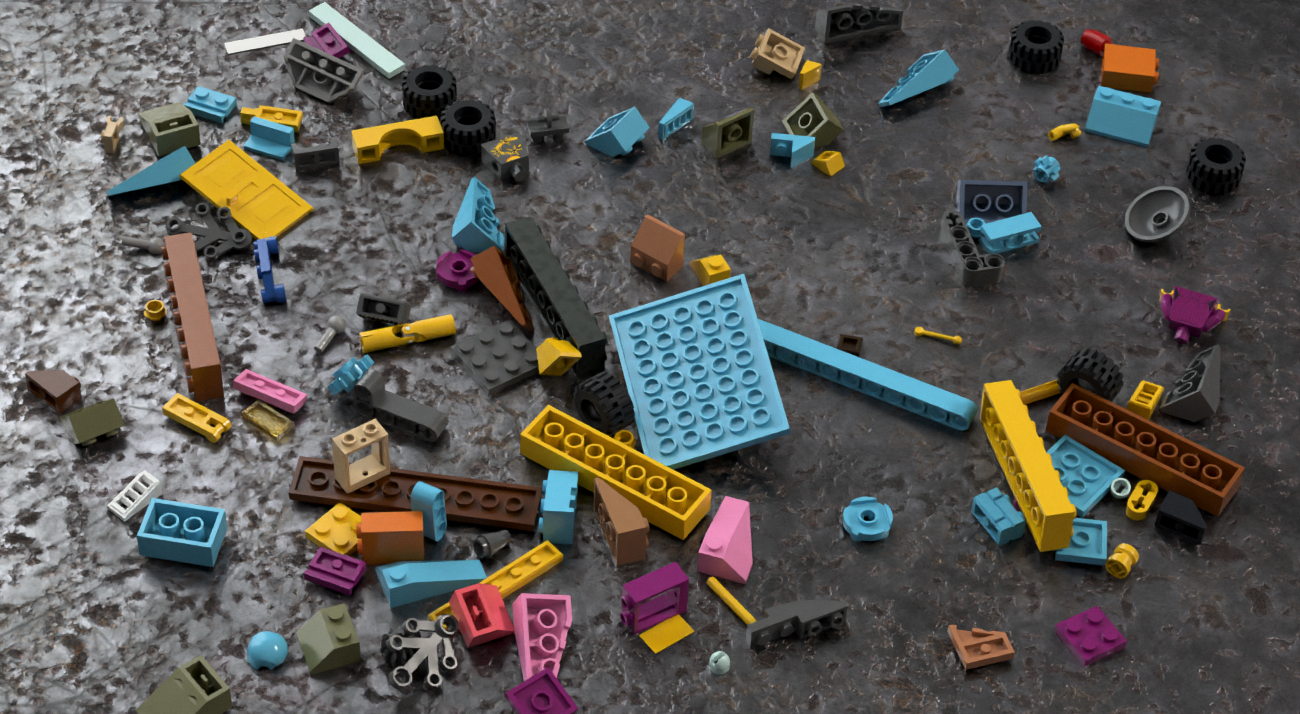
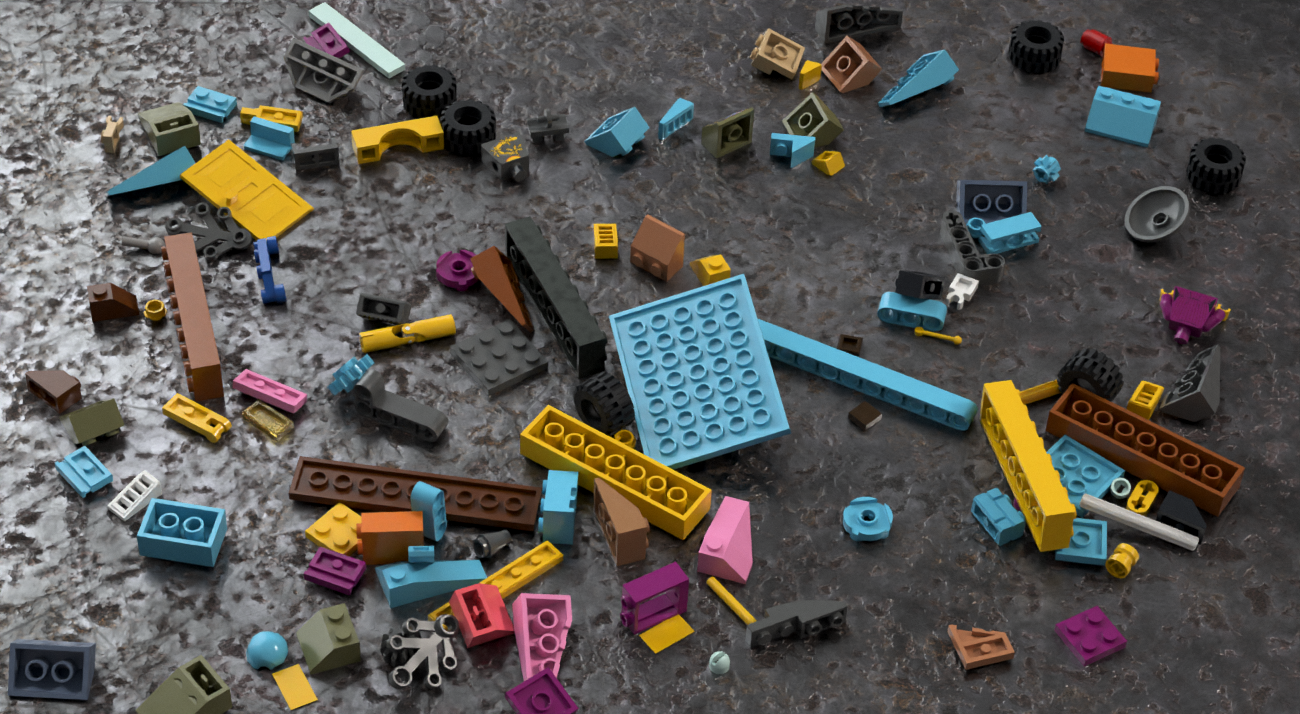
white sticker [224,29,305,54] -> none
light grey bar [314,316,346,353] -> none
tan window [332,418,390,494] -> none
medium azure wedge [452,177,504,253] -> none
yellow slope [536,337,582,376] -> none
yellow arm [1048,123,1082,141] -> none
none -> sand blue slope [8,639,96,700]
none -> medium azure plate [55,446,113,498]
none -> reddish brown slope [87,283,139,322]
none -> yellow sticker [272,664,318,710]
none -> medium azure slope [408,546,434,563]
none -> yellow slope [594,224,618,259]
none -> nougat slope [821,36,882,93]
none -> dark brown tile [848,401,882,431]
none -> medium azure beam [877,292,947,332]
none -> black brick [895,270,945,300]
none -> white plate [946,273,979,310]
none -> white axle [1079,494,1199,551]

